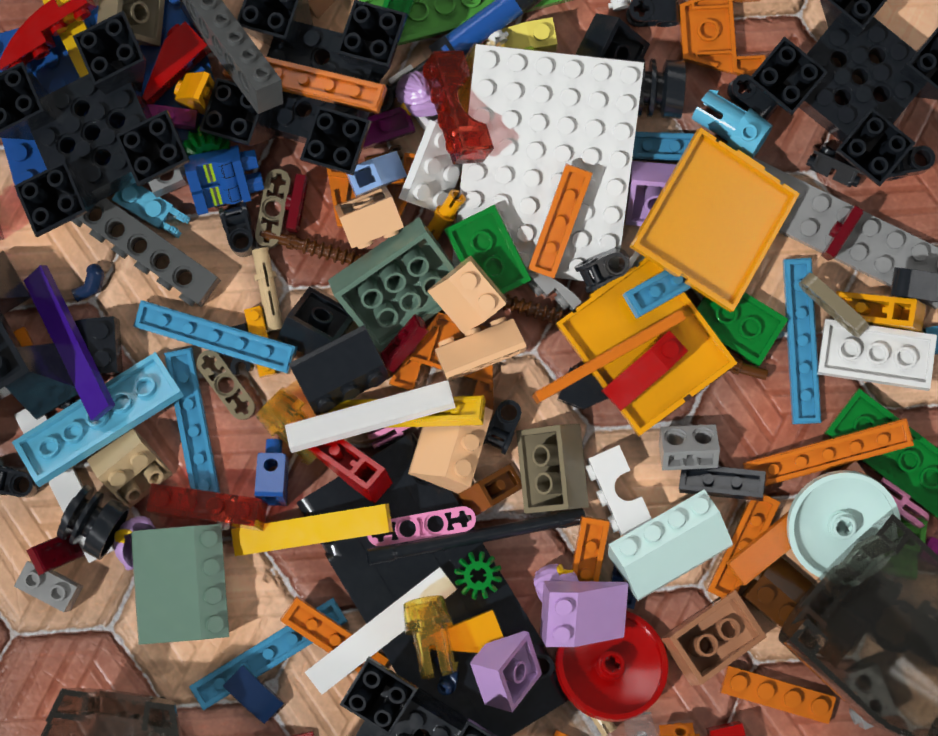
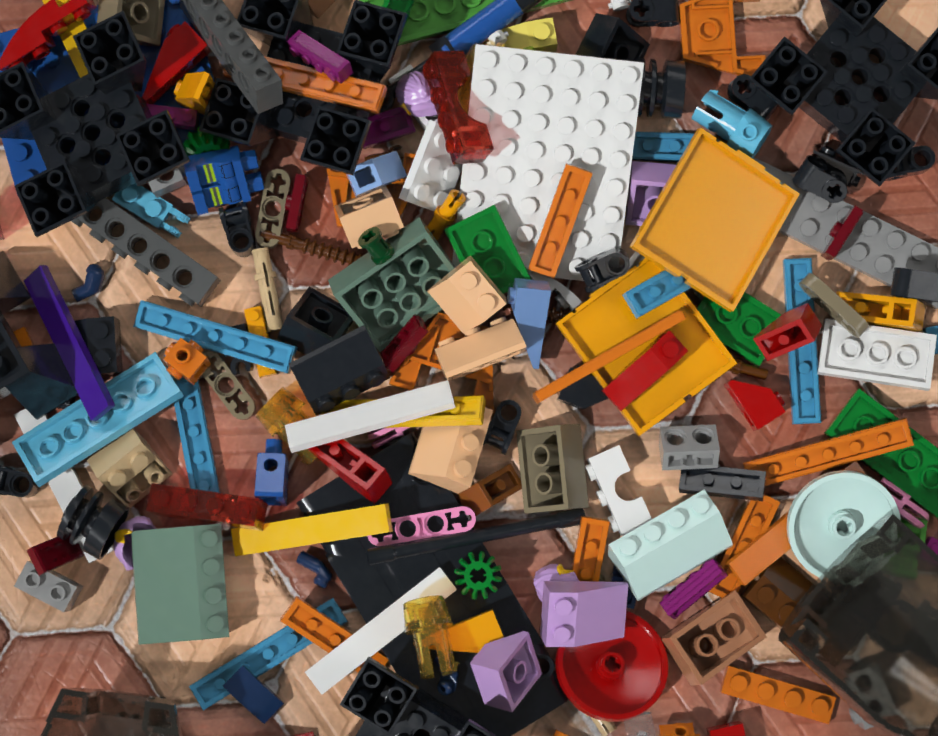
none -> orange brick [163,338,211,385]
none -> magenta piece [287,30,353,83]
none -> dark blue arm [297,551,332,588]
none -> dark green bush [358,227,395,265]
none -> medium blue slope [507,278,551,369]
none -> magenta piece [660,559,728,619]
none -> red slope [724,380,786,431]
none -> red slope [753,303,822,361]
none -> black piece [792,155,847,203]

